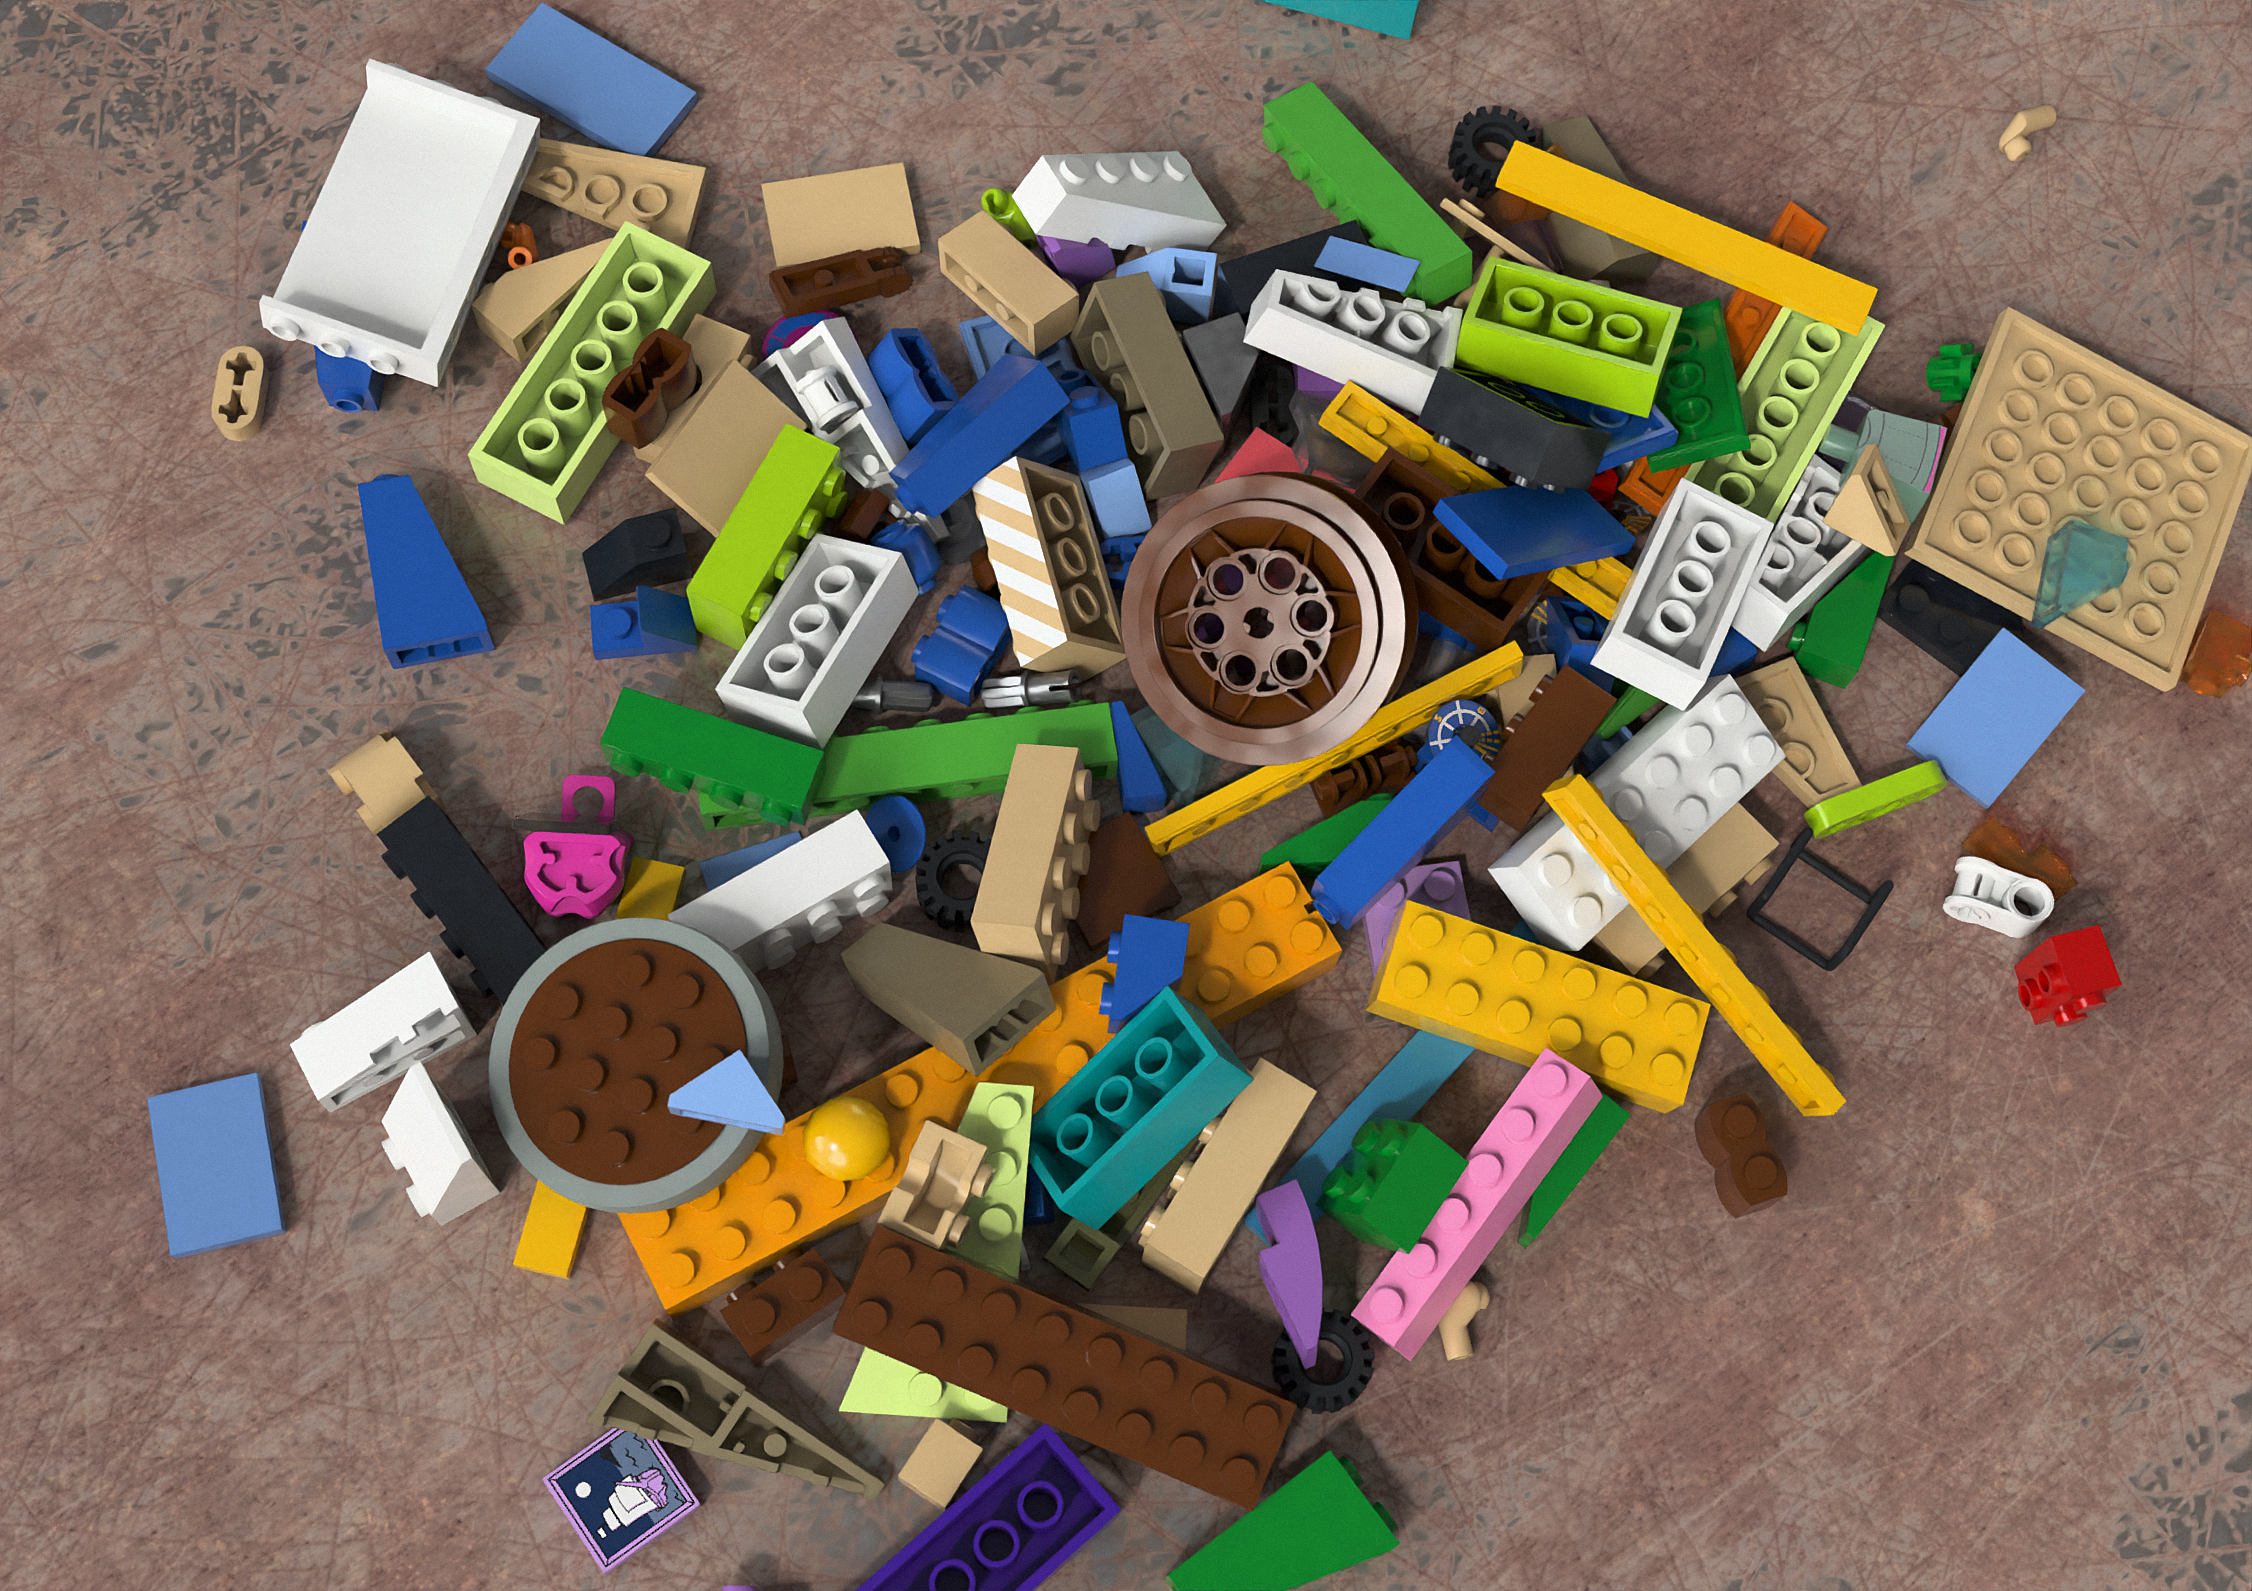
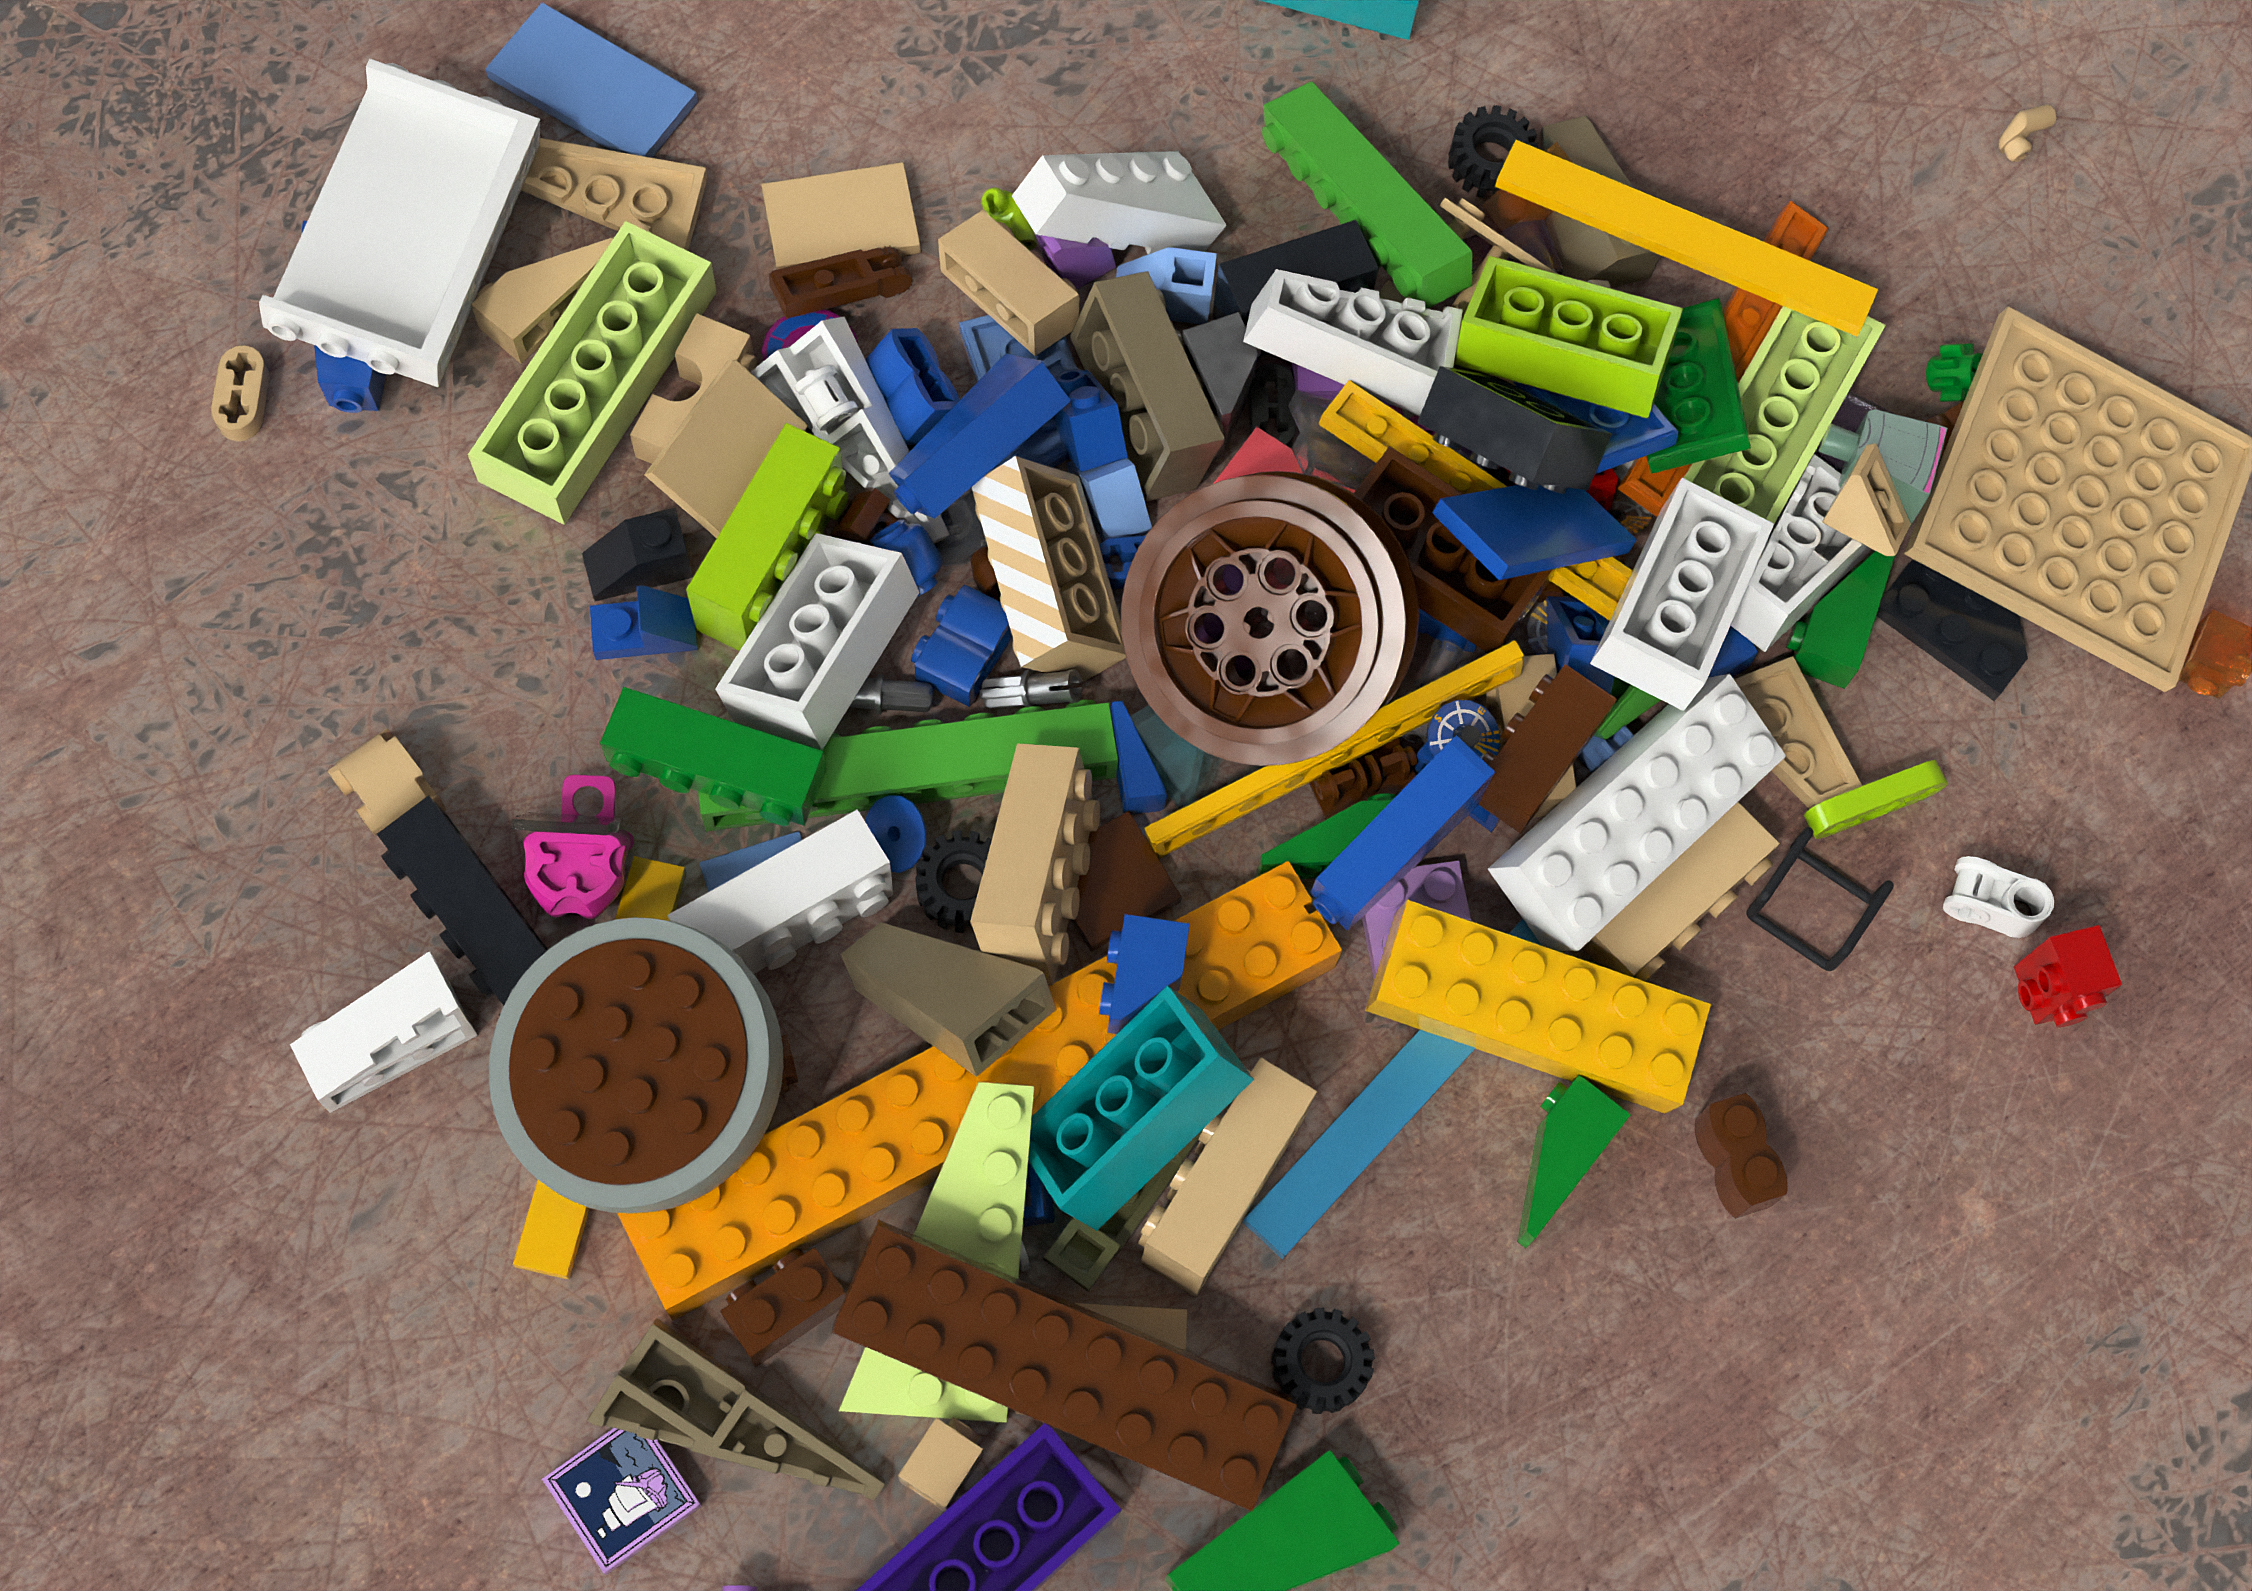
medium blue tile [147,1072,286,1259] -> none
blue slope [358,474,496,669] -> none
white slope [381,1061,500,1226] -> none
orange arm [500,222,539,269] -> none
reddish brown brick [602,327,697,449] -> none
light blue slope [668,1050,785,1136] -> none
yellow hair [802,1096,890,1181] -> none
tan cylinder [877,1120,996,1250] -> none
medium lavender slope [1256,1179,1323,1369] -> none
medium blue sticker [1314,235,1421,293] -> none
green brick [1315,1117,1469,1254] -> none
bright pink brick [1351,1048,1603,1362] -> none
tan arm [1438,1281,1490,1362] -> none
yellow plate [1541,773,1846,1117] -> none
medium blue tile [1905,627,2086,809] -> none
clear orange slope [1961,816,2078,903] -> none
clear light blue slope [2031,520,2129,629] -> none

